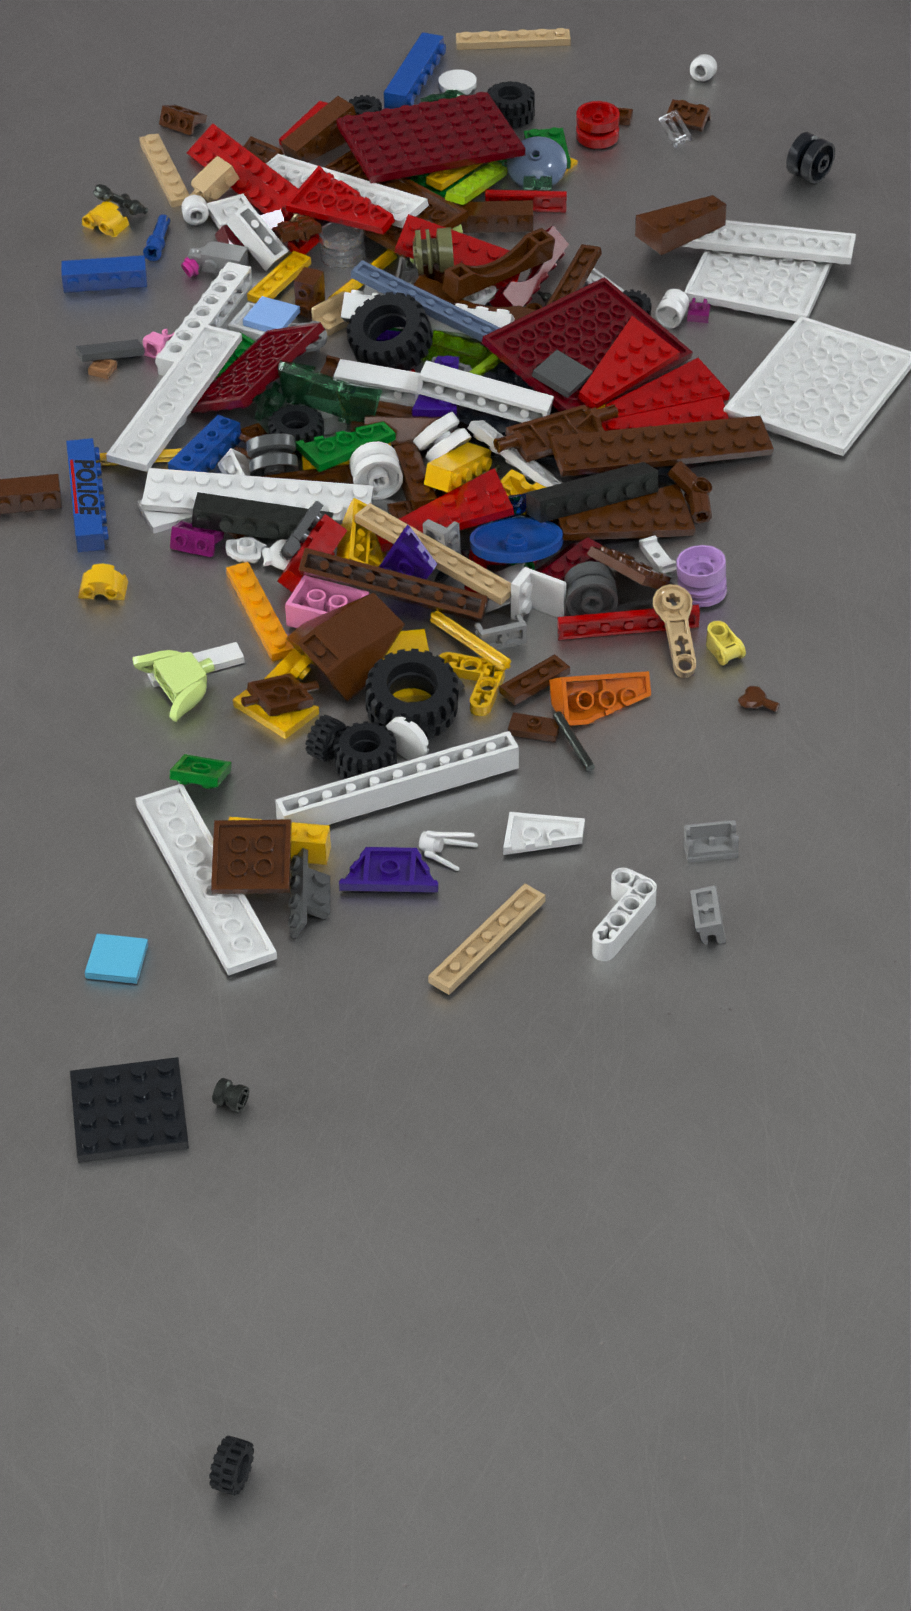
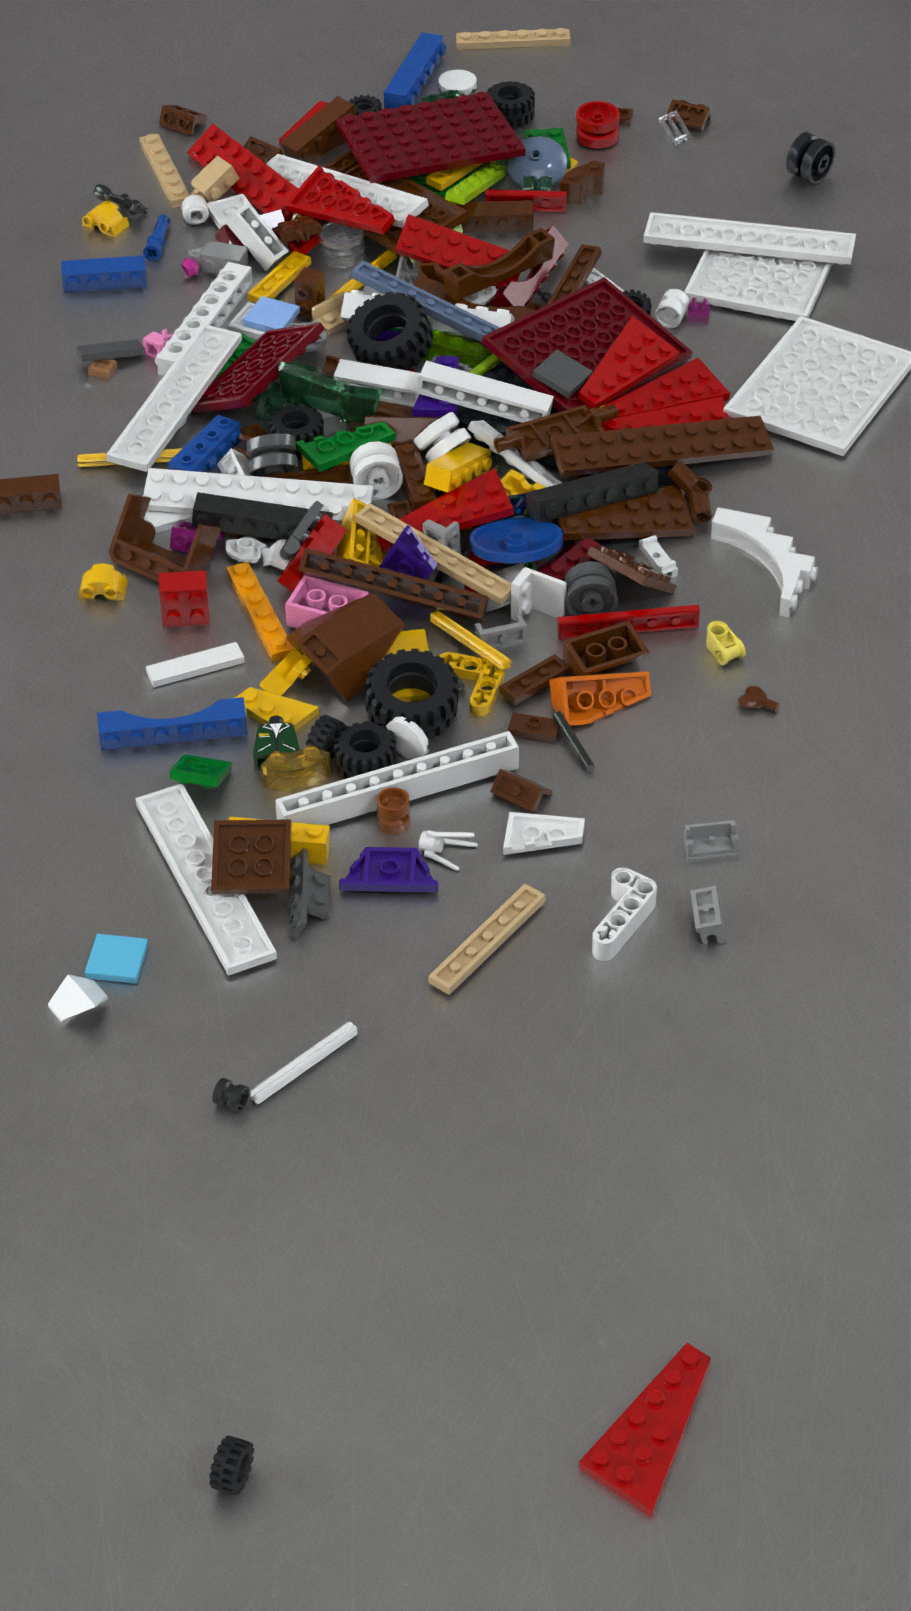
blue brick [66,438,109,553] -> none
black plate [70,1057,189,1163] -> none
yellowish green torso [132,650,215,722] -> none
reddish brown plate [241,673,319,717] -> none
olive wheel [413,227,454,275] -> none
reddish brown wedge [635,195,727,255] -> none
tan beam [653,584,696,678] -> none
lavender wheel [676,545,727,607] -> none
white head [690,54,717,82] -> none
none -> white slope [48,974,108,1024]
none -> blue arch [97,697,248,751]
none -> reddish brown windscreen [109,494,221,582]
none -> red brick [159,570,210,627]
none -> white axle [249,1022,357,1104]
none -> dark green torso [253,715,301,771]
none -> clear yellow brick [261,744,331,792]
none -> dark orange wheel [377,787,410,835]
none -> reddish brown panel [490,769,553,812]
none -> reddish brown brick [560,161,605,205]
none -> reddish brown slope [563,621,650,676]
none -> red wing [579,1343,711,1518]
none -> white arch [711,507,818,617]

